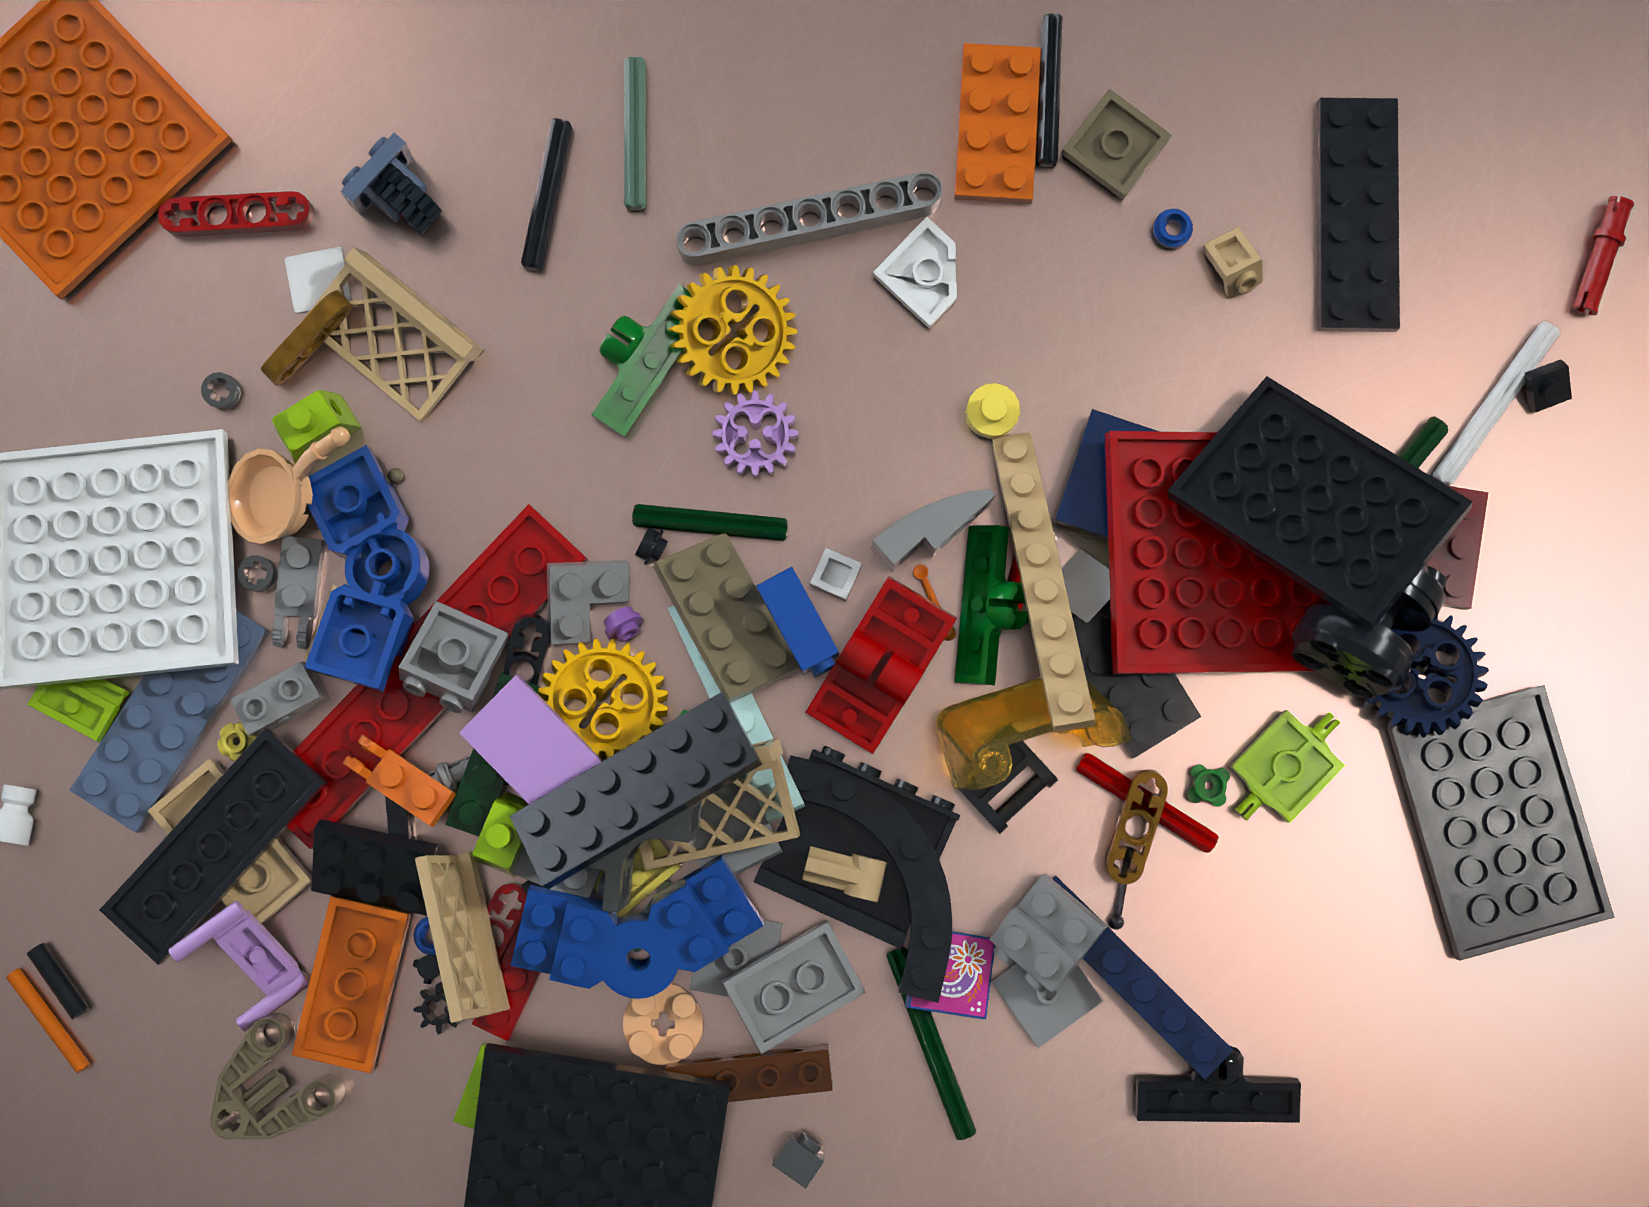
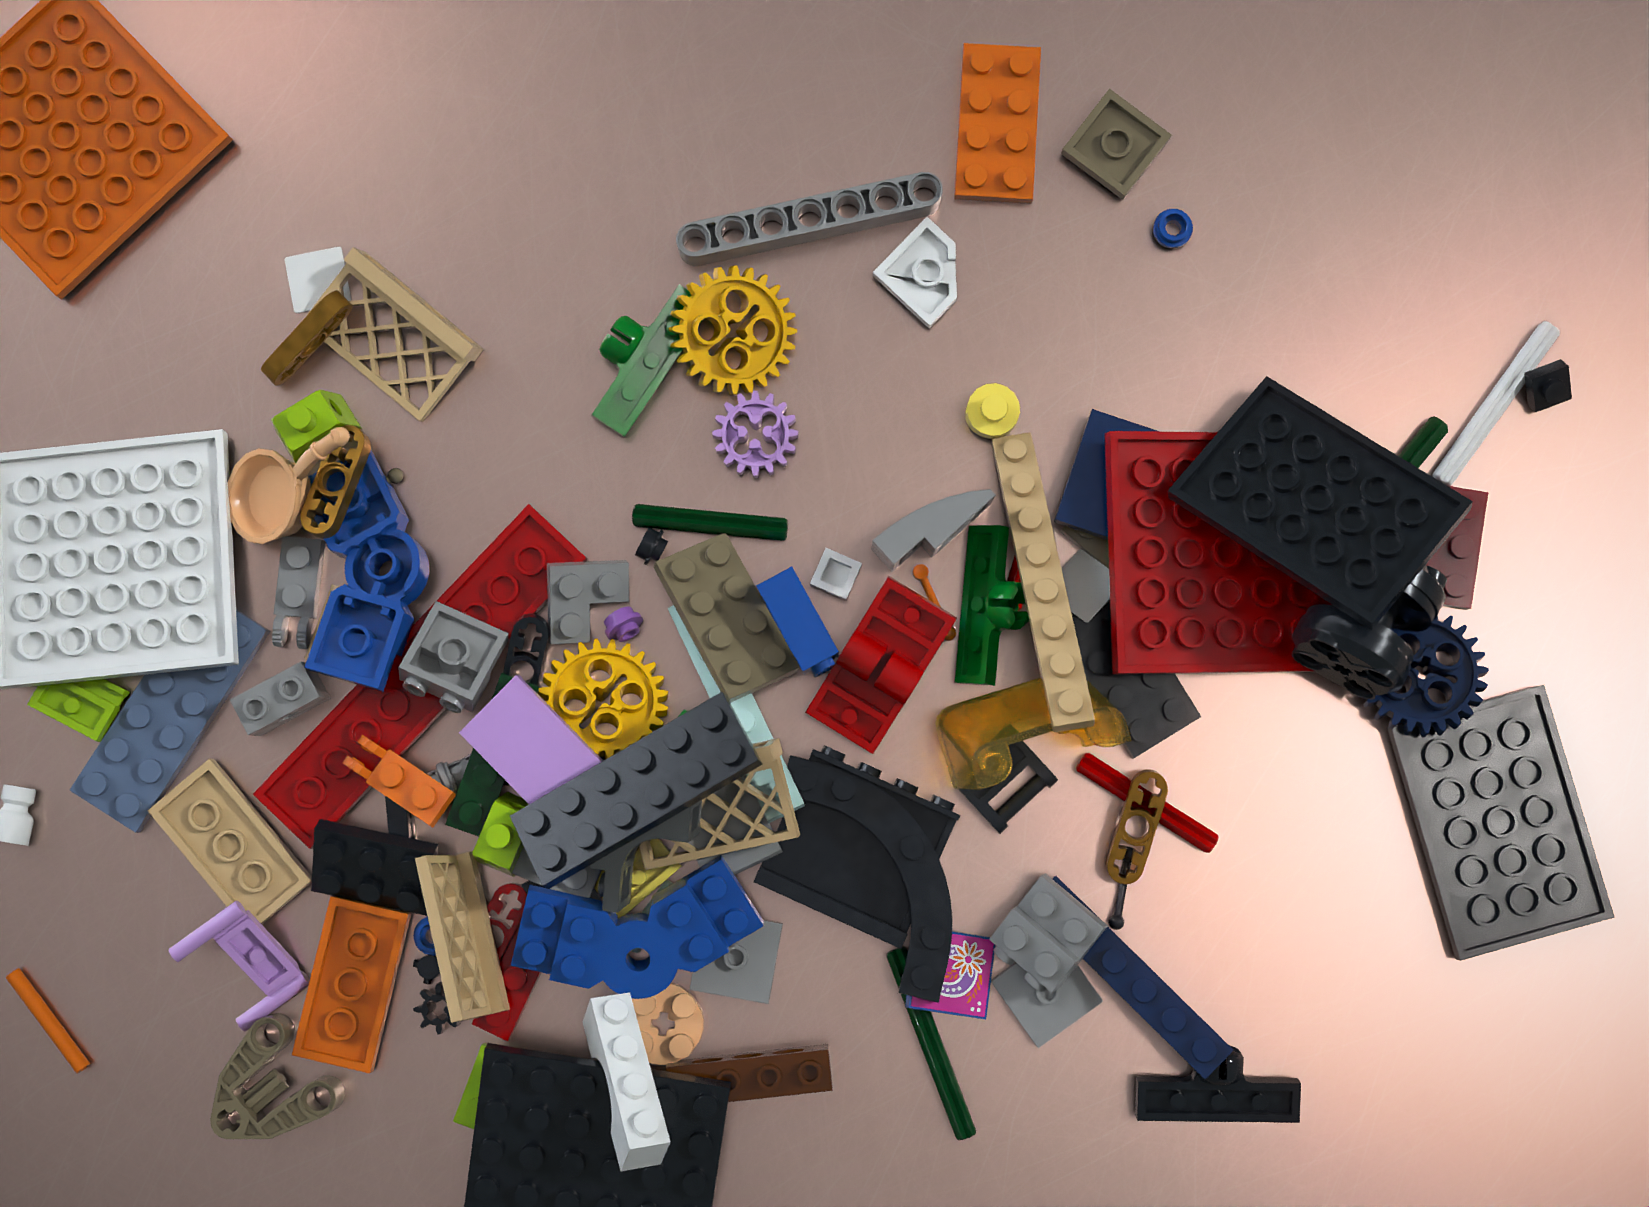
black piece [27,943,89,1020] -> none
black plate [99,728,328,965] -> none
red beam [158,191,314,237] -> none
dark grey bush [201,372,241,409] -> none
light yellow plate [217,722,256,761] -> none
dark grey bush [237,555,278,592] -> none
plate [340,132,442,235] -> none
black axle [521,118,572,271] -> none
sand green axle [624,57,646,210] -> none
light grey plate [721,921,866,1054] -> none
dark grey plate [772,1131,825,1189] -> none
tan piece [802,846,887,902] -> none
black axle [1036,14,1063,167] -> none
green plate [1187,764,1230,807] -> none
tan bracket [1204,227,1263,299] -> none
lime plate [1230,710,1346,823] -> none
black plate [1317,97,1400,332] -> none
red pin [1572,196,1635,316] -> none
none -> pearl gold beam [300,425,371,539]
none -> white arch [582,993,671,1172]

